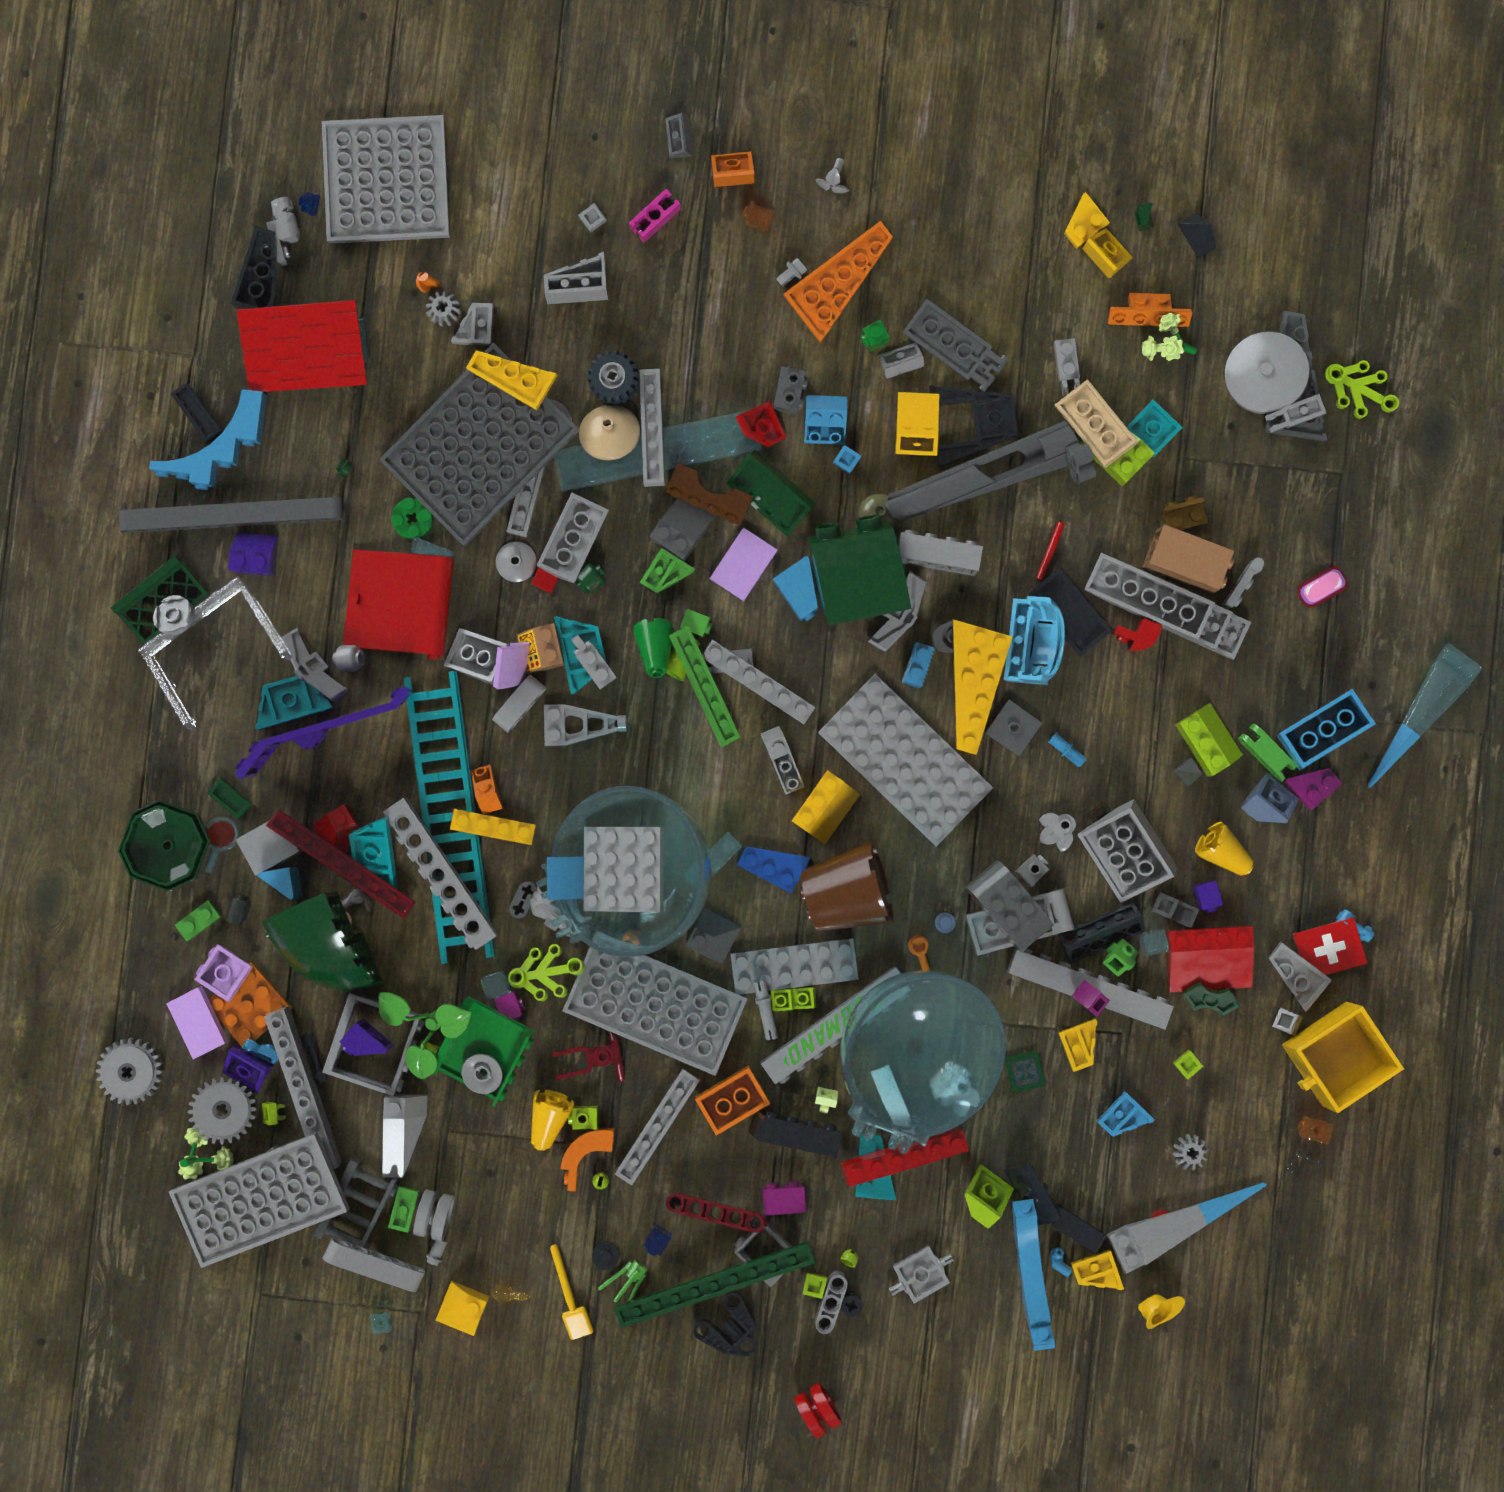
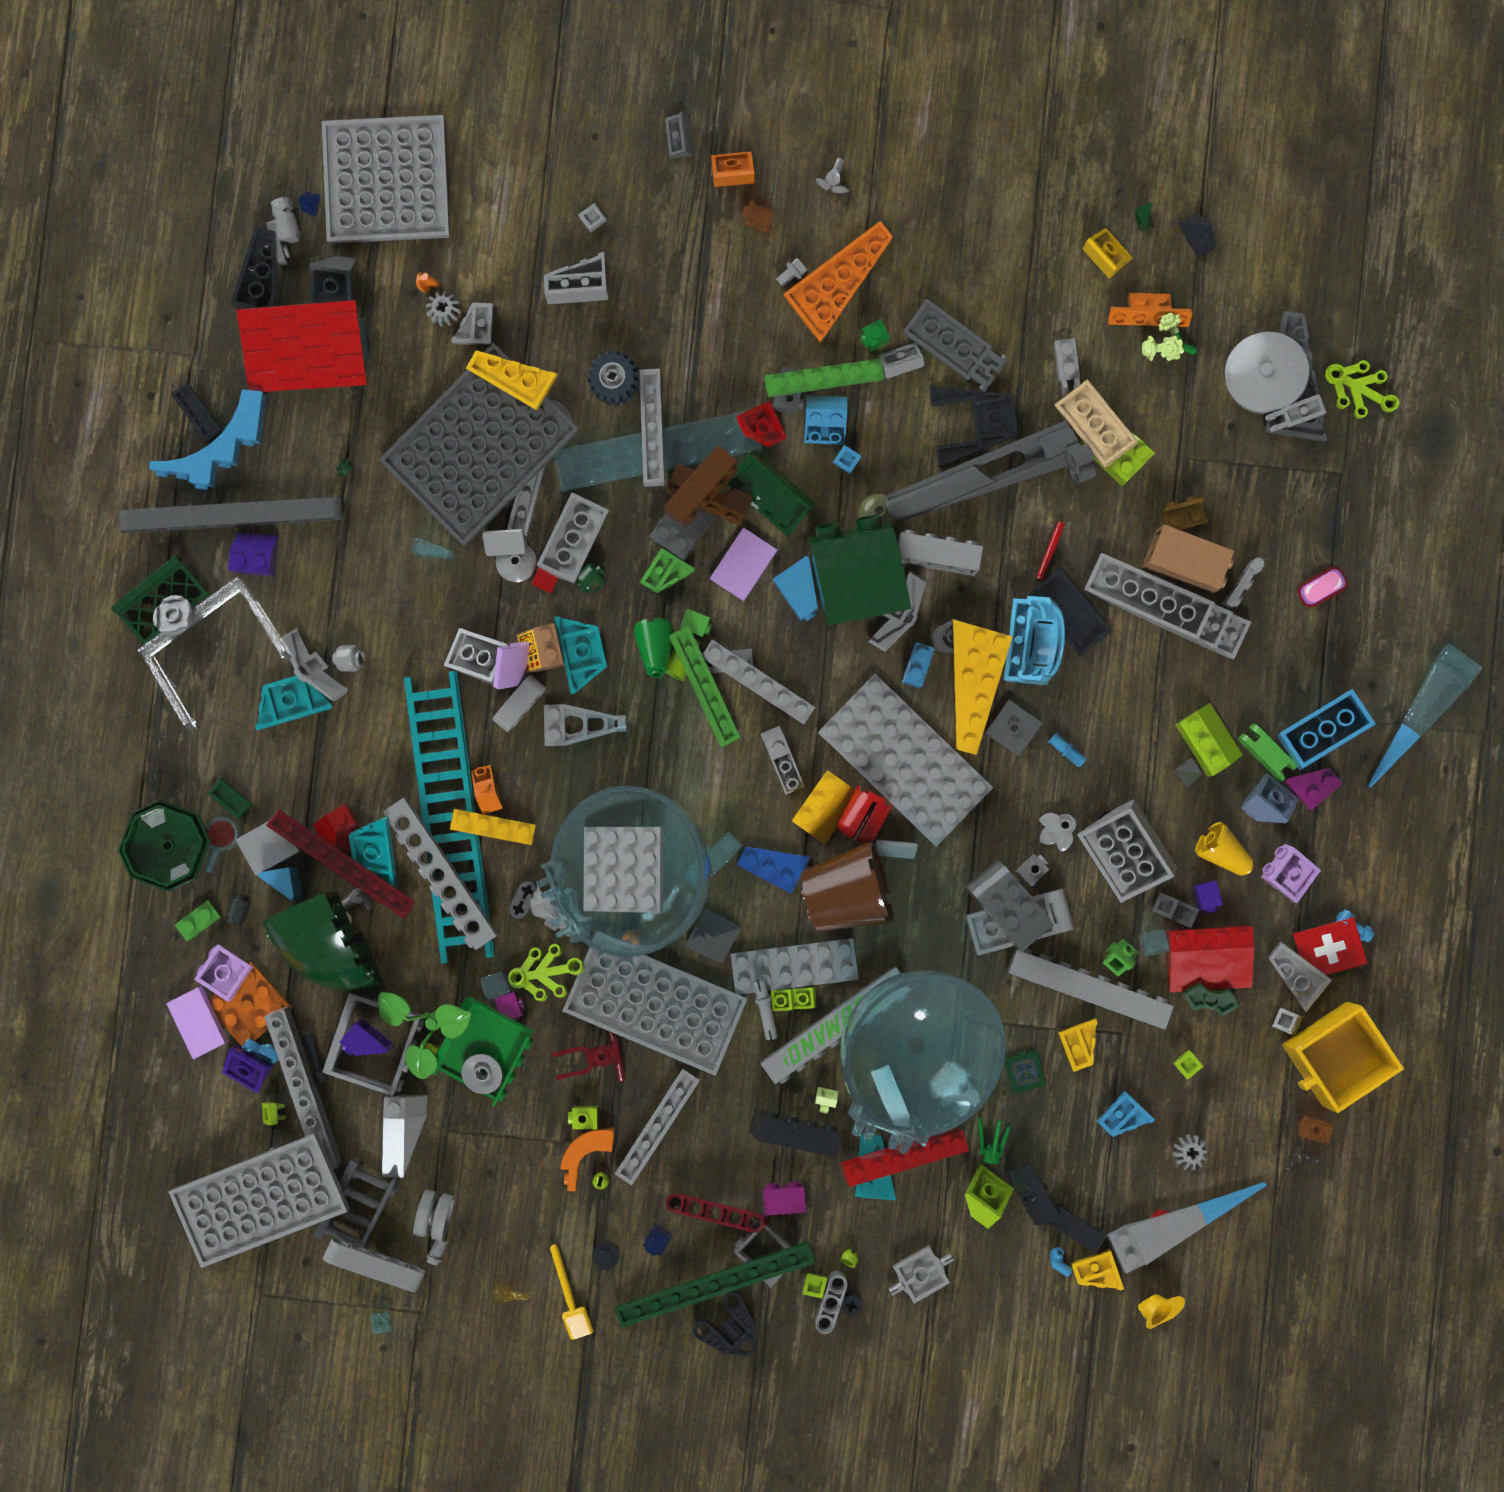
light grey gear [96,1038,164,1105] -> none
yellowish green plant [178,1128,234,1180] -> none
light grey gear [188,1077,256,1145] -> none
dark purple wing [235,686,413,779] -> none
red door [343,549,454,660] -> none
bright green plate [388,1186,419,1233] -> none
green plate [391,498,433,539] -> none
yellow slope [435,1281,490,1336] -> none
yellow cone [531,1090,574,1151] -> none
dark azure slope [547,857,584,900] -> none
light grey hinge [572,635,617,690] -> none
tan dish [579,405,640,460] -> none
bright green plant [598,1260,647,1302] -> none
dark pink piece [629,189,681,243] -> none
orange brick [695,1065,770,1136] -> none
red wheel [794,1382,843,1439] -> none
yellow slope [895,392,939,456] -> none
orange plate [908,935,932,976] -> none
sand blue plate [935,913,956,933] -> none
dark azure arch [1012,1199,1055,1351] -> none
black fence [1058,902,1146,964] -> none
yellow wing [1064,192,1110,249] -> none
magenta brick [1072,980,1110,1017] -> none
red brick [1112,618,1163,652] -> none
teal plate [1127,400,1183,458] -> none
none -> dark grey slope [309,256,357,303]
none -> light grey slope [482,529,527,556]
none -> reddish brown wedge [664,445,738,528]
none -> bright green plate [764,359,885,397]
none -> red cylinder [838,785,894,844]
none -> light grey slope [874,839,918,859]
none -> green plant [978,1117,1011,1164]
none -> lavender plate [1261,844,1321,903]

